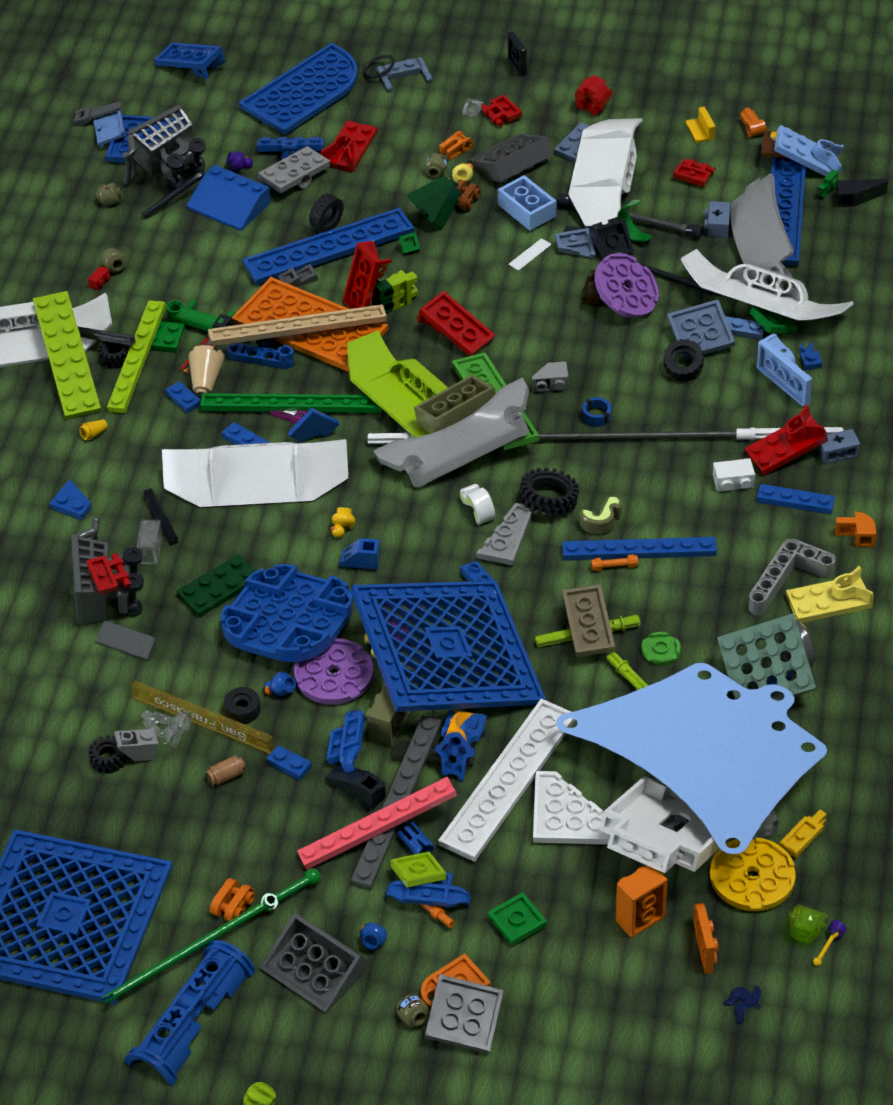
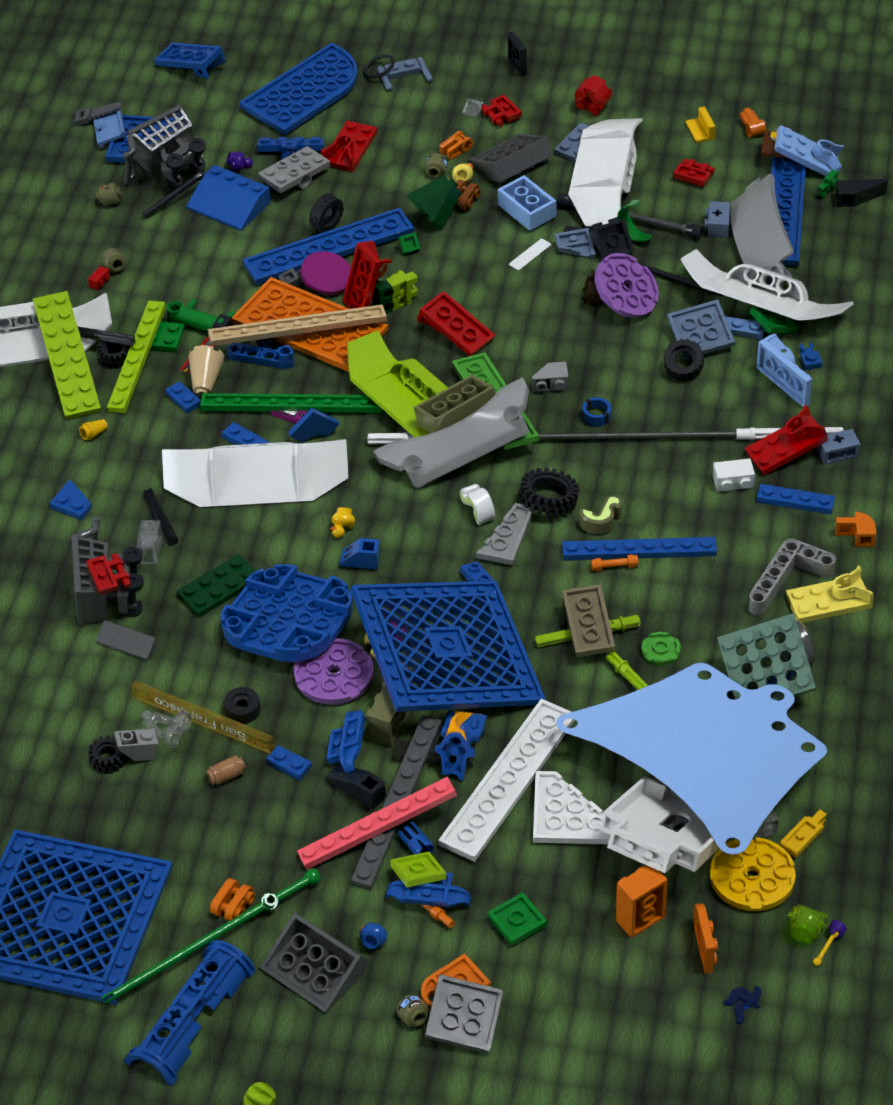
blue animal [263,672,296,697] -> none
none -> magenta tile [301,251,351,296]

